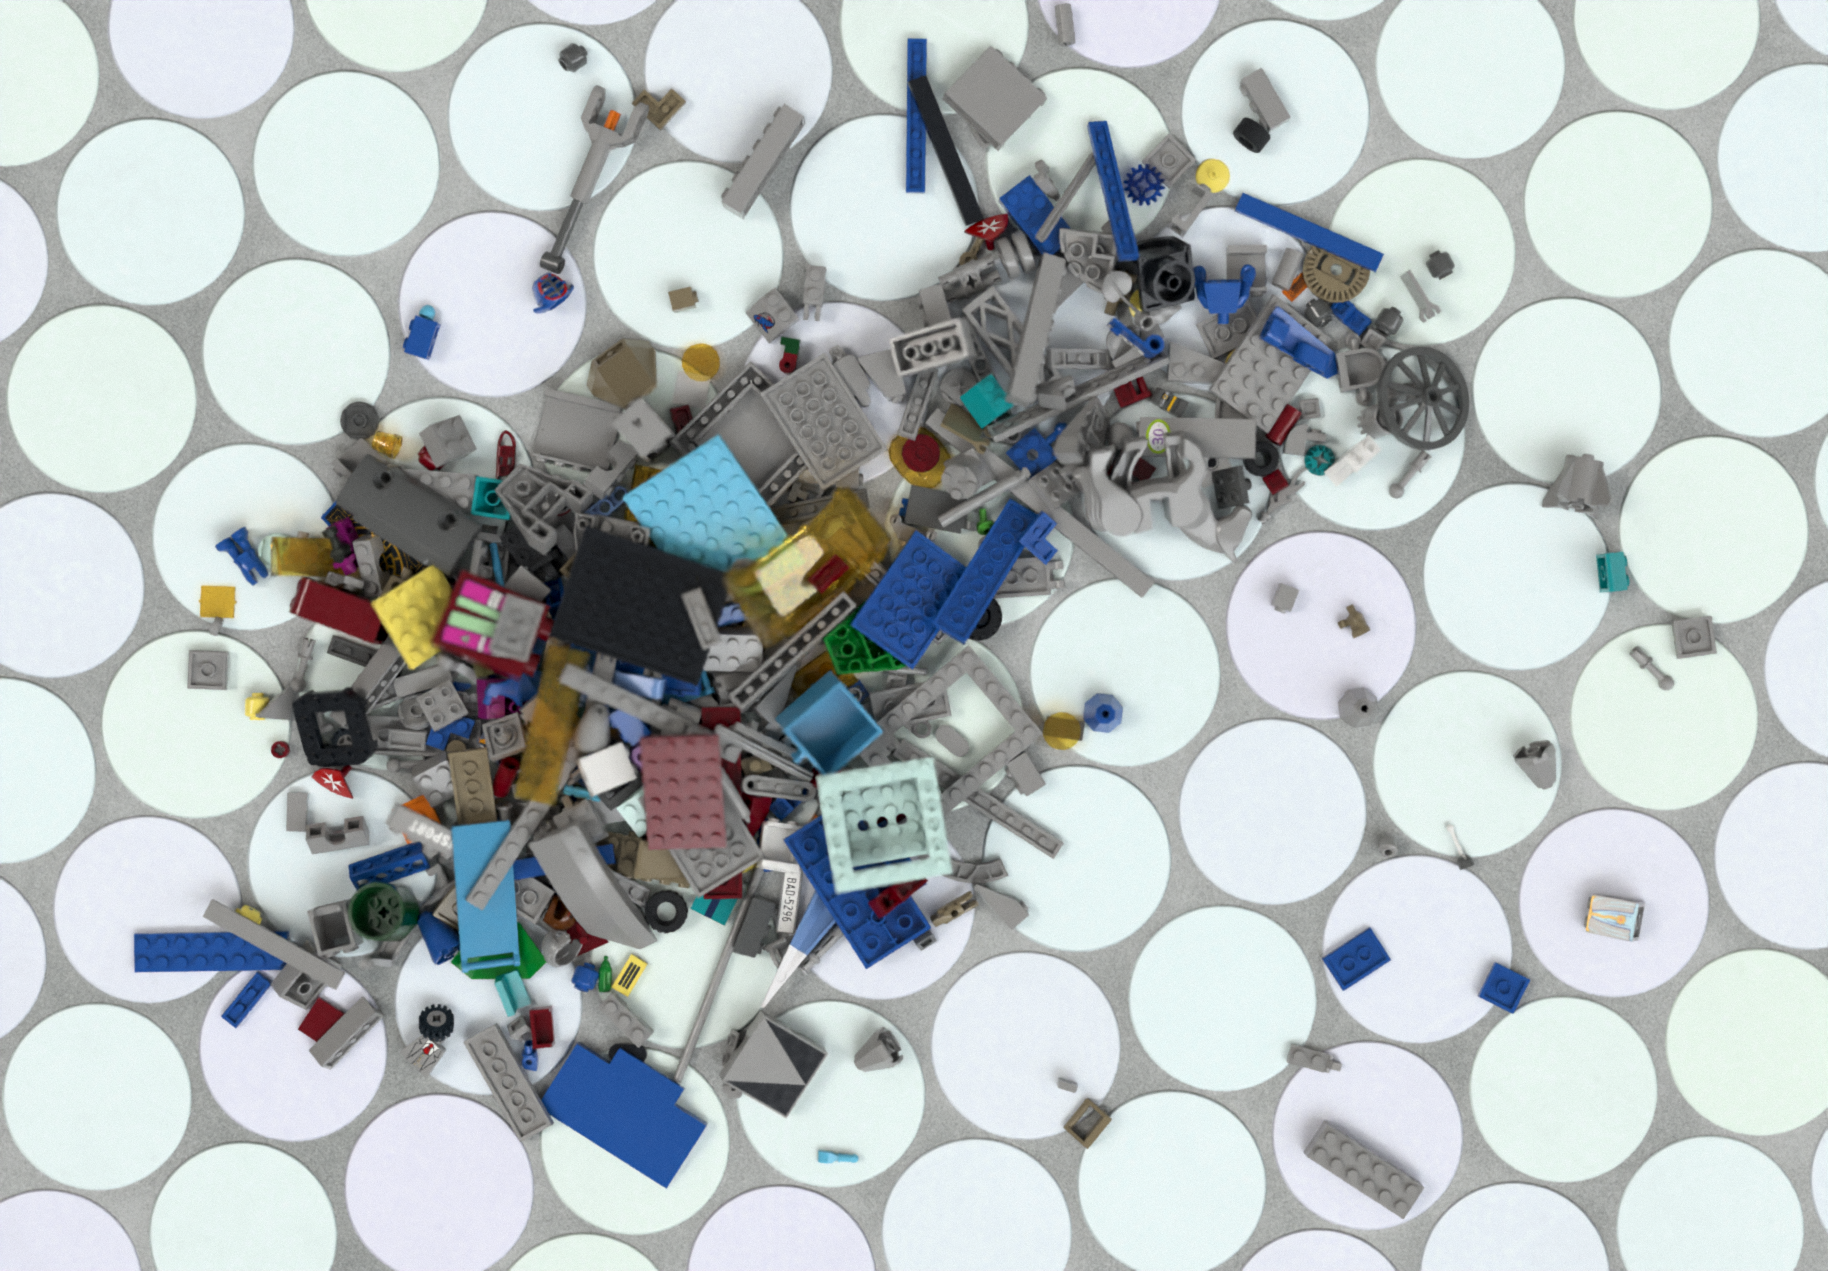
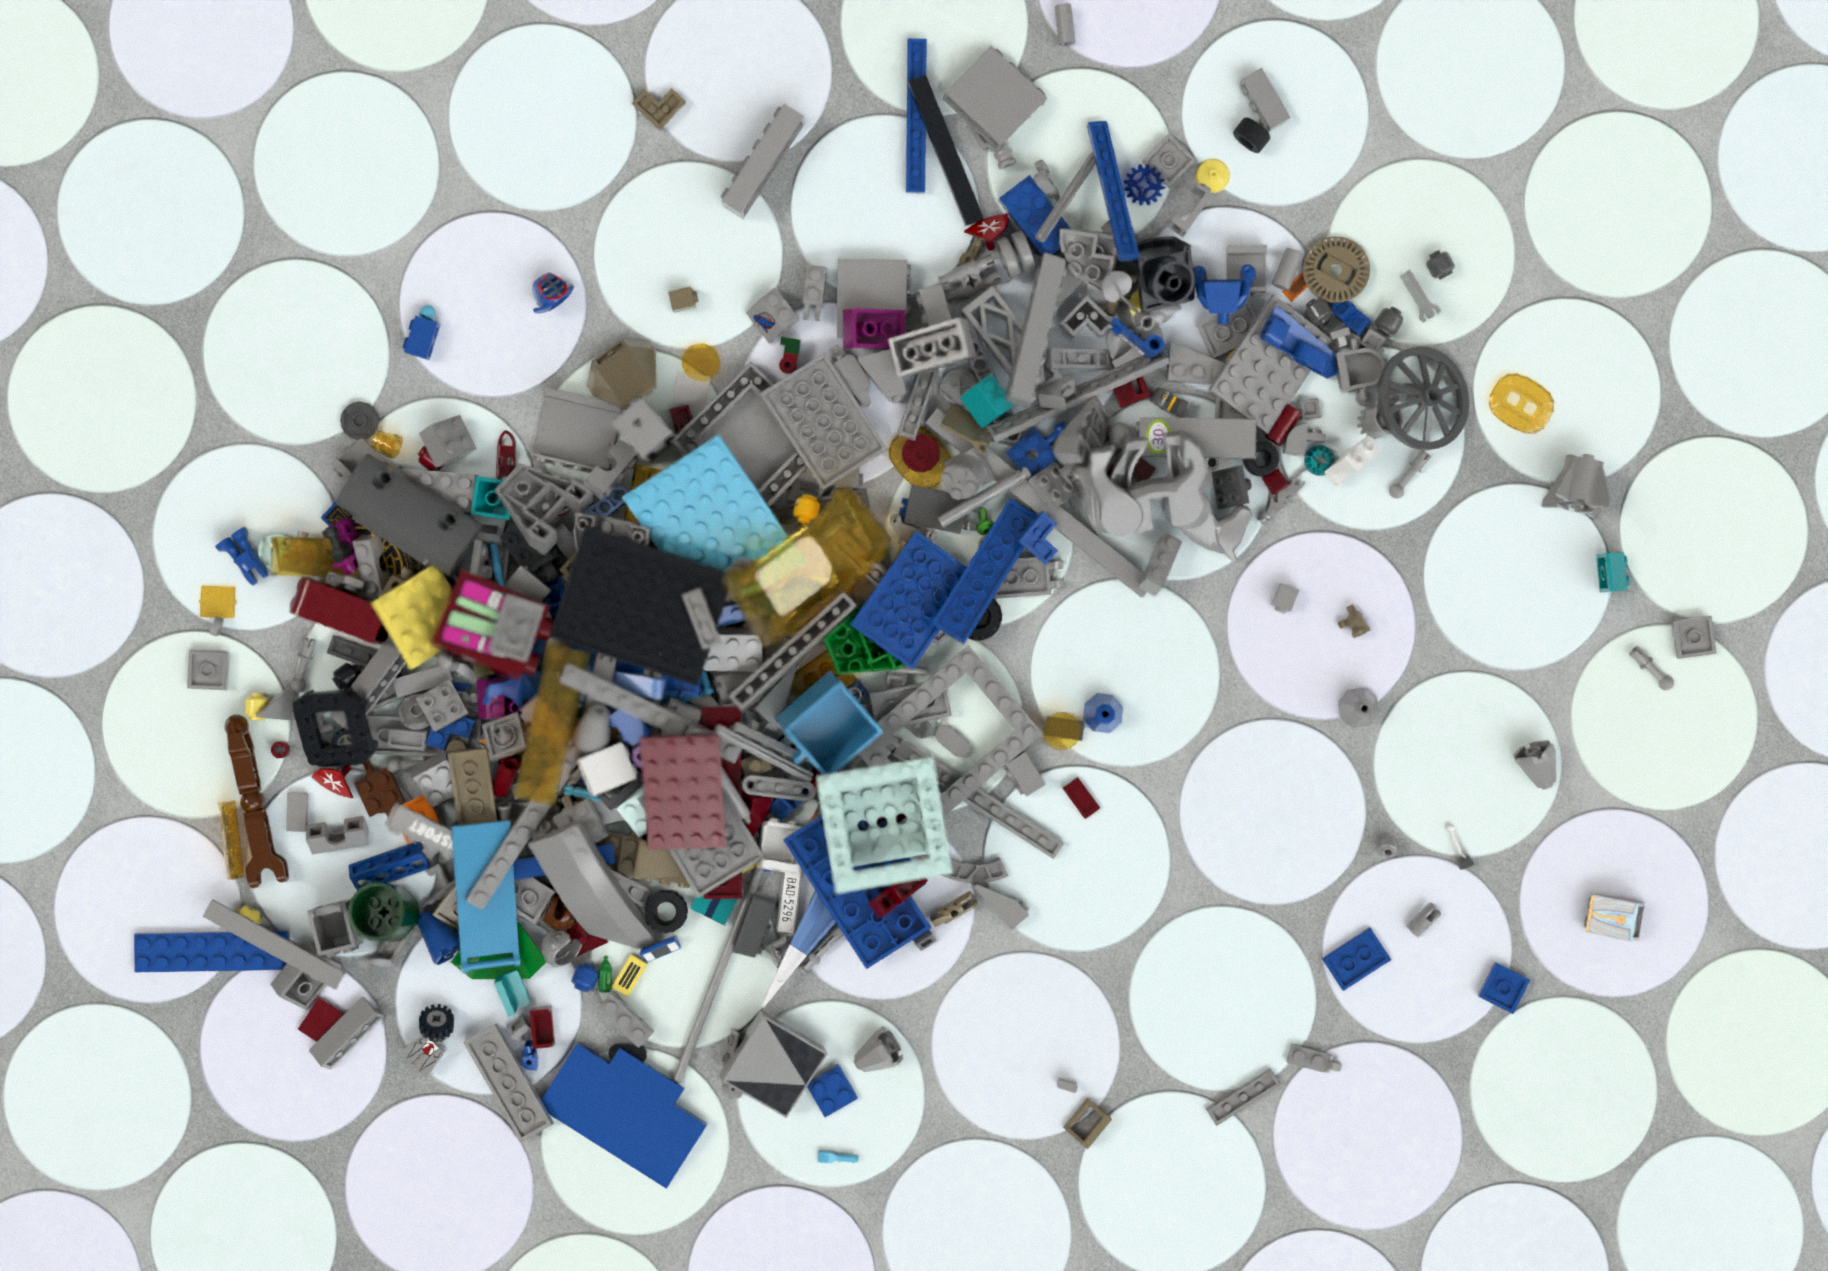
blue tile [221,971,272,1028] -> none
light grey piece [540,85,649,274] -> none
dark grey head [558,43,588,72] -> none
dark red plate [807,554,849,594] -> none
blue tile [1235,193,1384,273] -> none
light grey brick [1304,1120,1425,1220] -> none
none -> clear yellow slope [218,800,244,880]
none -> reddish brown piece [224,714,289,888]
none -> black head [332,663,361,690]
none -> reddish brown plate [354,760,405,818]
none -> slope [639,935,681,962]
none -> yellow head [793,494,820,524]
none -> blue plate [807,1065,858,1117]
none -> light grey panel [837,259,911,338]
none -> magenta slope [843,308,905,349]
none -> light grey wheel [994,148,1017,170]
none -> light grey brick [1059,296,1112,339]
none -> dark red tile [1062,777,1100,819]
none -> light grey brick [1138,532,1182,596]
none -> light grey tile [1206,1068,1281,1126]
none -> light grey tile [1326,325,1350,347]
none -> light grey hinge [1406,902,1441,938]
none -> clear yellow piece [1489,373,1554,434]

